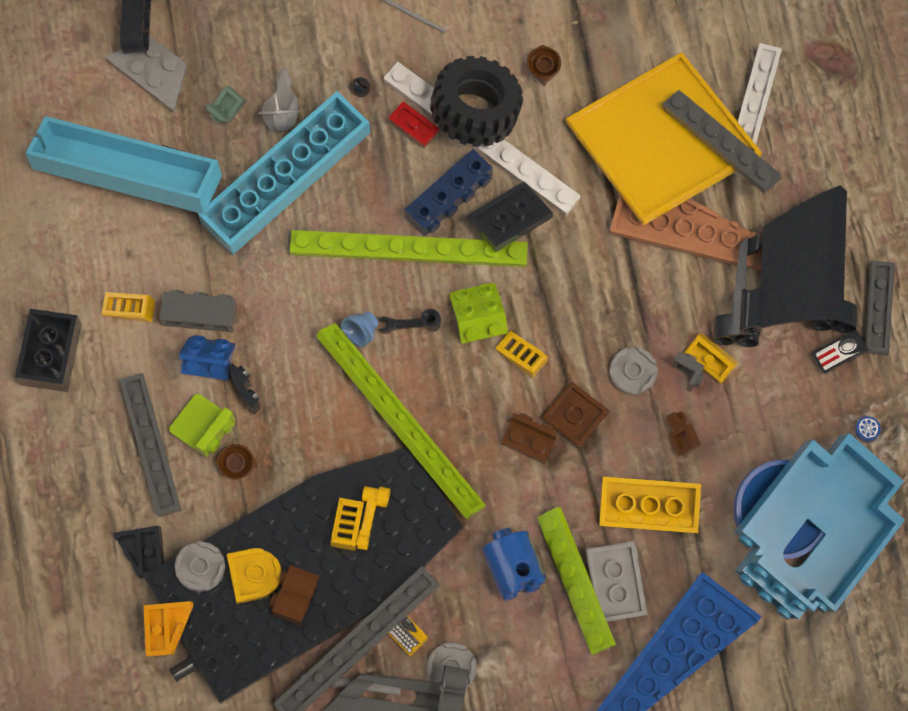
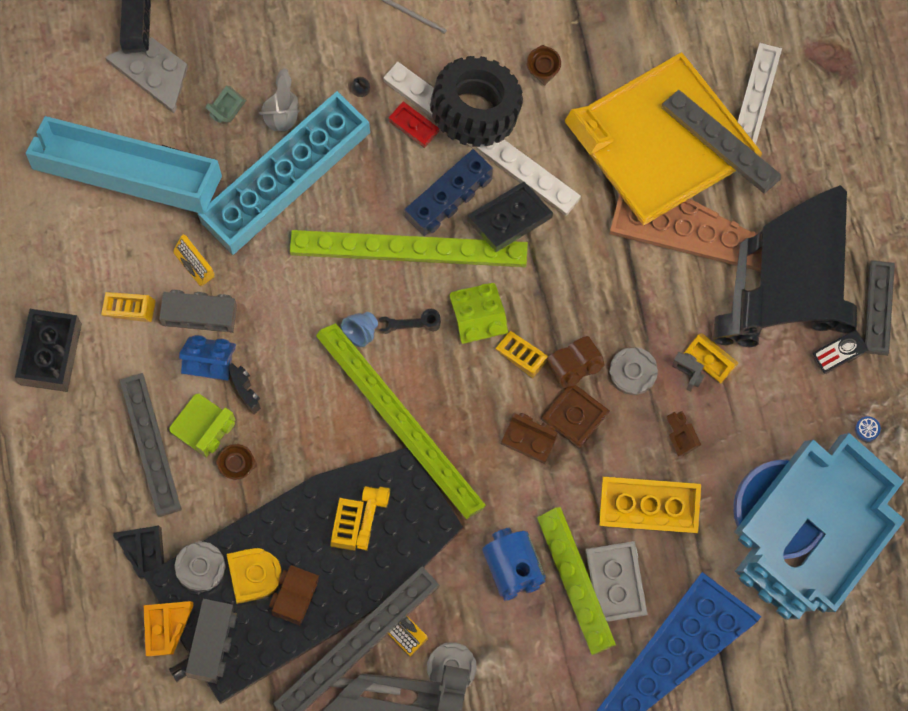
none -> slope [173,234,214,286]
none -> dark grey brick [186,599,237,684]
none -> reddish brown brick [547,336,605,388]
none -> yellow slope [565,106,614,154]

